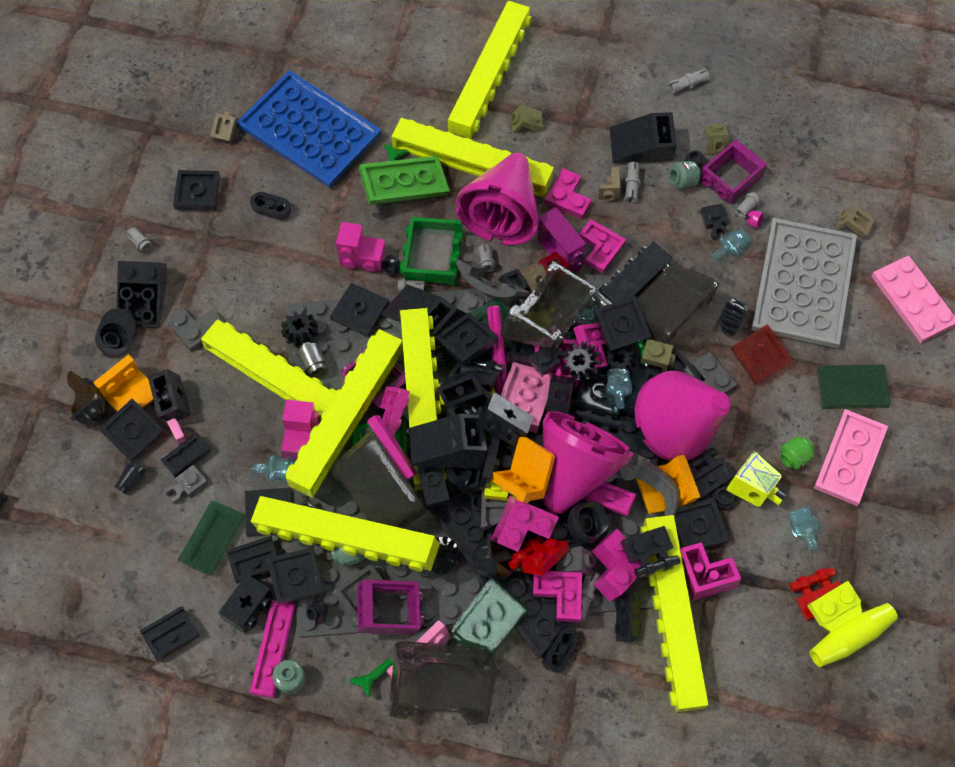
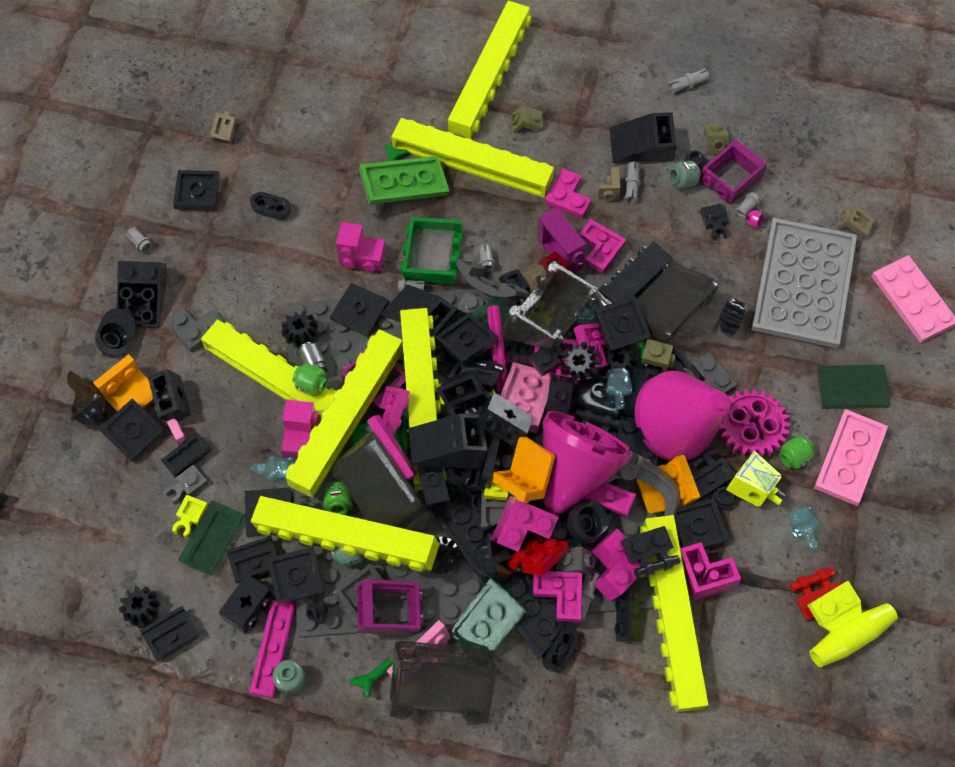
black cone [114,460,147,494] -> none
blue plate [236,70,382,188] -> none
black plate [381,255,400,276] -> none
dark pink cone [455,153,539,245] -> none
clear light blue piece [712,227,751,260] -> none
clear red plate [730,324,792,384] -> none
none -> black gear [119,586,161,627]
none -> neon yellow plate [172,495,208,539]
none -> bright green head [292,363,328,396]
none -> bright green head [324,481,354,515]
none -> dark pink gear [717,388,791,458]

